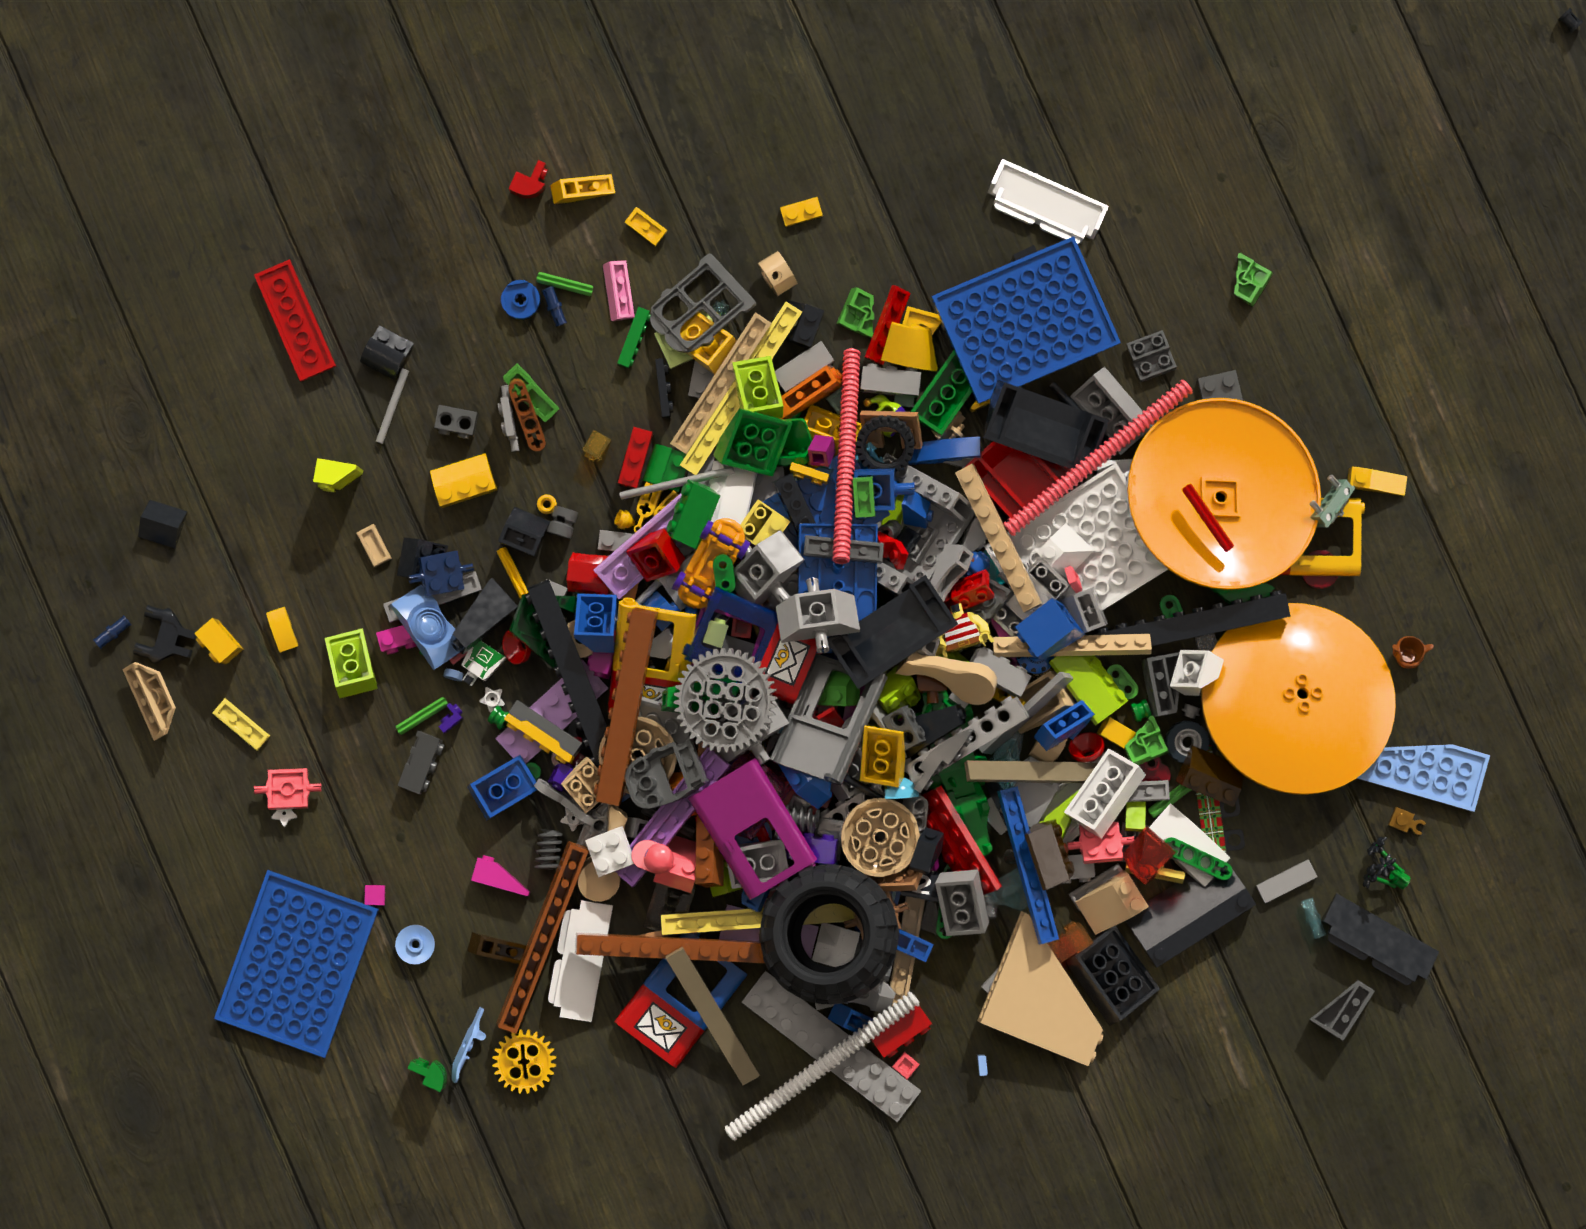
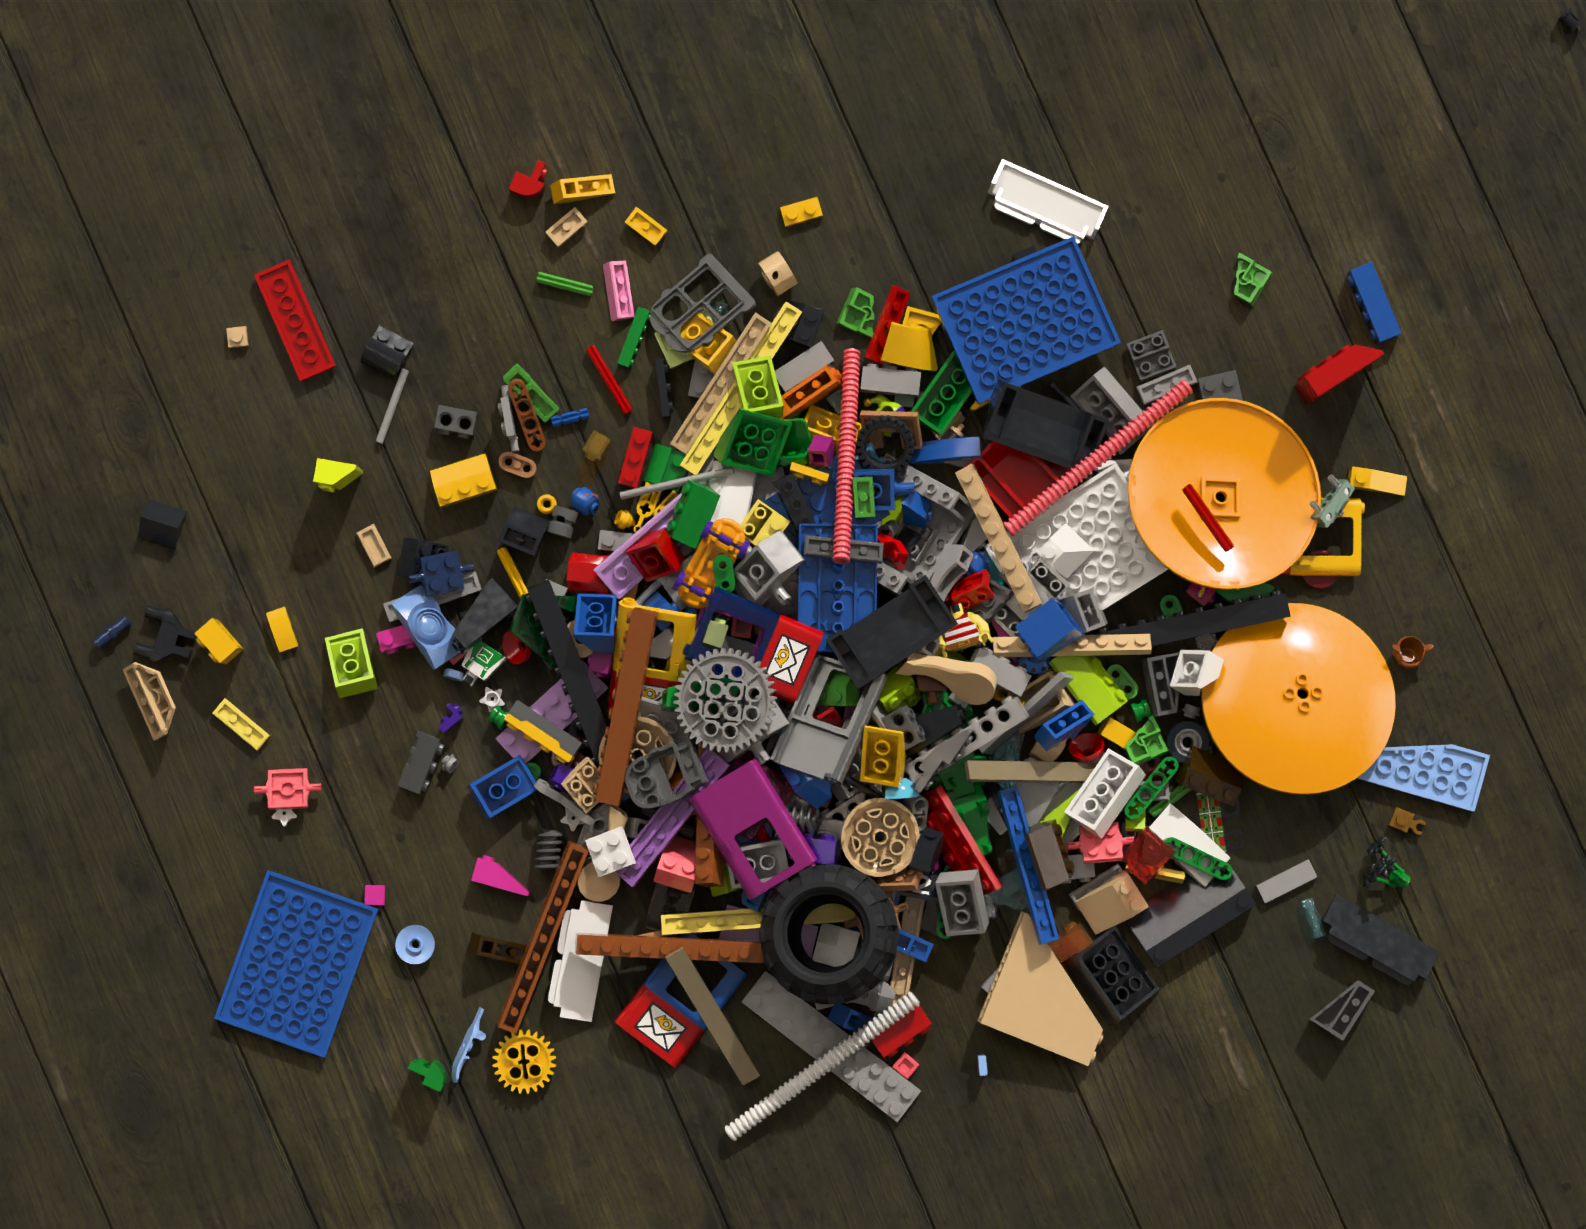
bright green axle [396,697,448,735] -> none
blue plate [501,280,540,320] -> none
dark blue pin [542,286,567,327] -> none
coral cap [631,840,674,874] -> none
light grey slope [776,578,860,653] -> none
coral tile [1065,566,1082,593] -> none
none -> tan plate [226,326,249,348]
none -> light grey plate [441,755,459,773]
none -> medium nougat plate [499,452,537,479]
none -> tan plate [546,207,588,248]
none -> blue axle [551,408,589,427]
none -> blue head [570,487,599,516]
none -> red axle [586,345,632,415]
none -> green beam [1123,757,1179,820]
none -> light grey tile [1136,365,1197,406]
none -> brick [1184,583,1216,607]
none -> red slope [1294,345,1384,405]
none -> blue brick [1347,262,1401,344]

